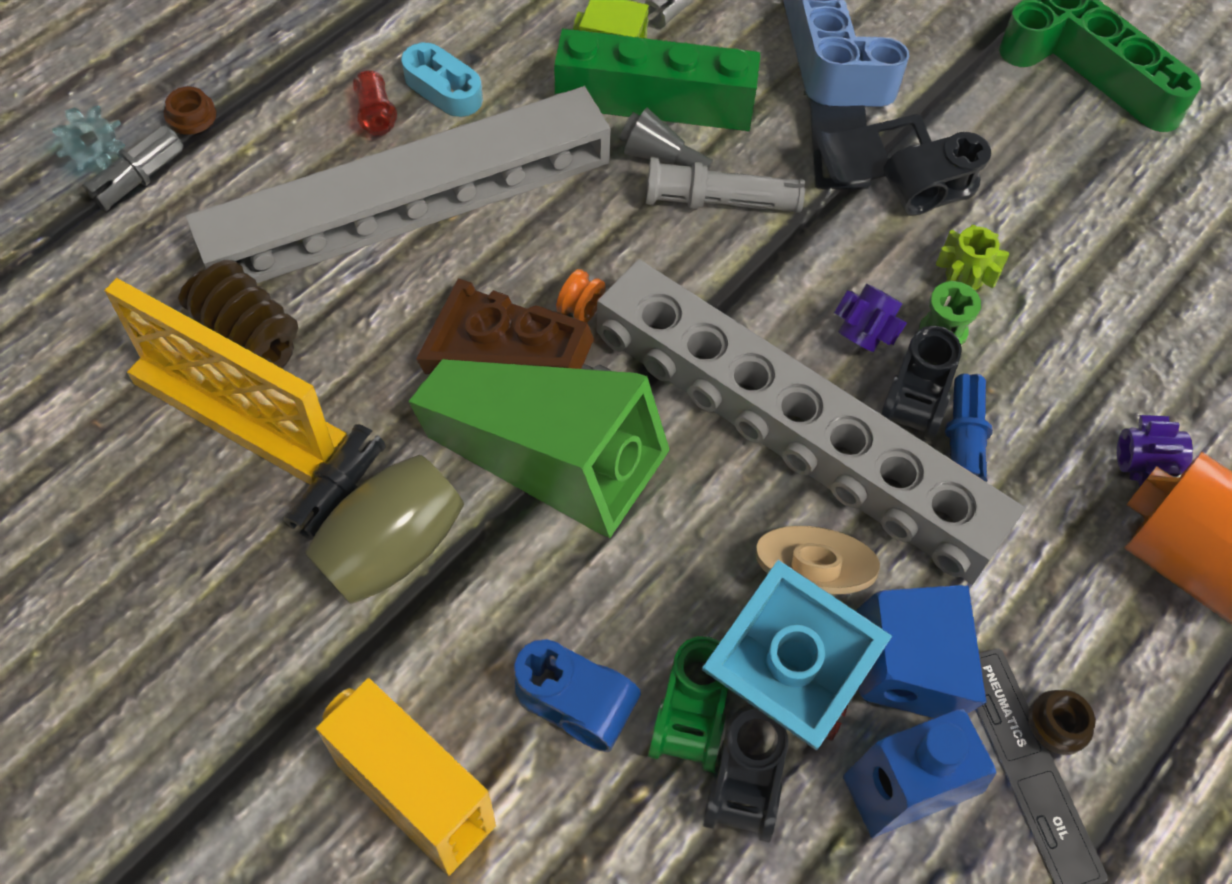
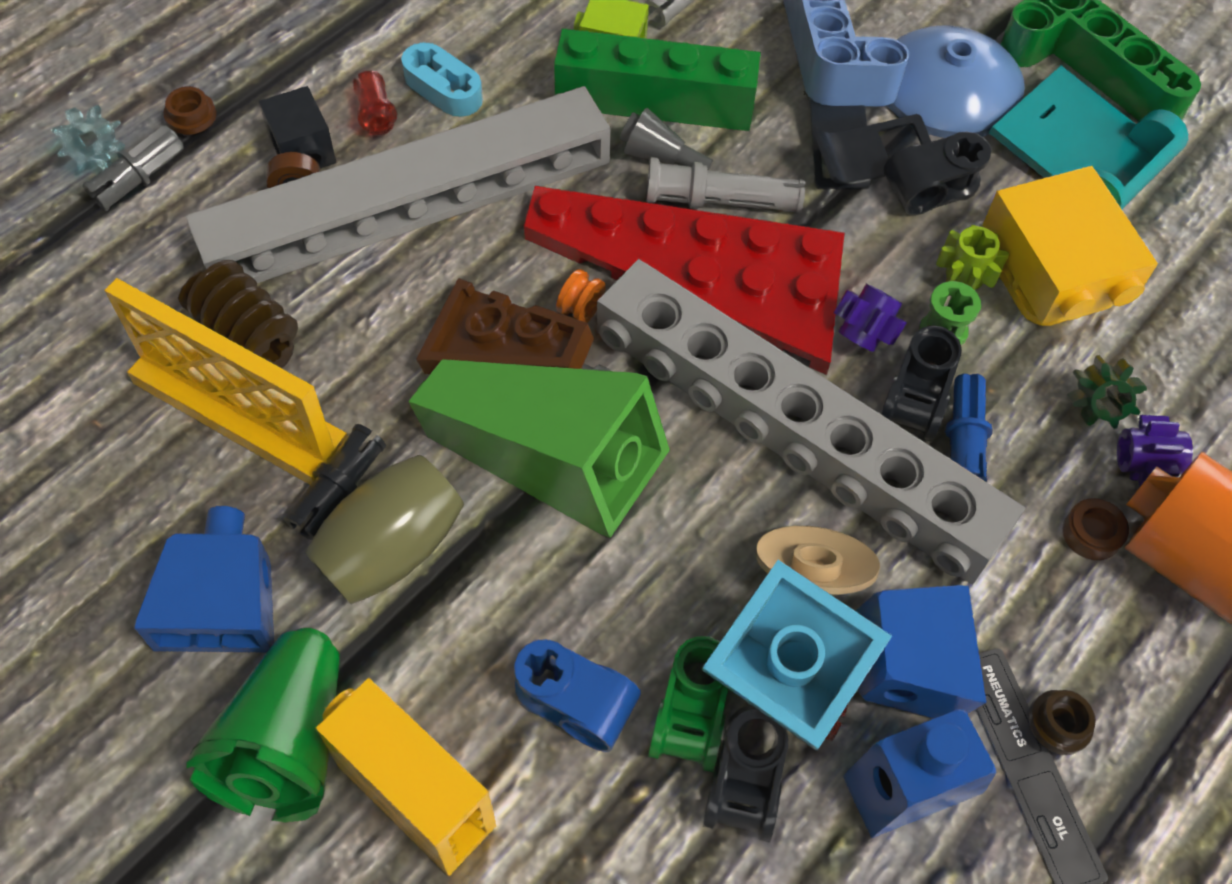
none -> blue torso [135,506,274,653]
none -> green cone [186,628,340,823]
none -> black brick [258,86,337,169]
none -> reddish brown tile [267,152,320,188]
none -> red wing [524,186,845,375]
none -> medium blue dish [887,25,1025,138]
none -> yellow brick [982,166,1158,326]
none -> teal door [989,65,1189,209]
none -> reddish brown tile [1062,498,1129,560]
none -> dark green gear [1067,355,1147,429]

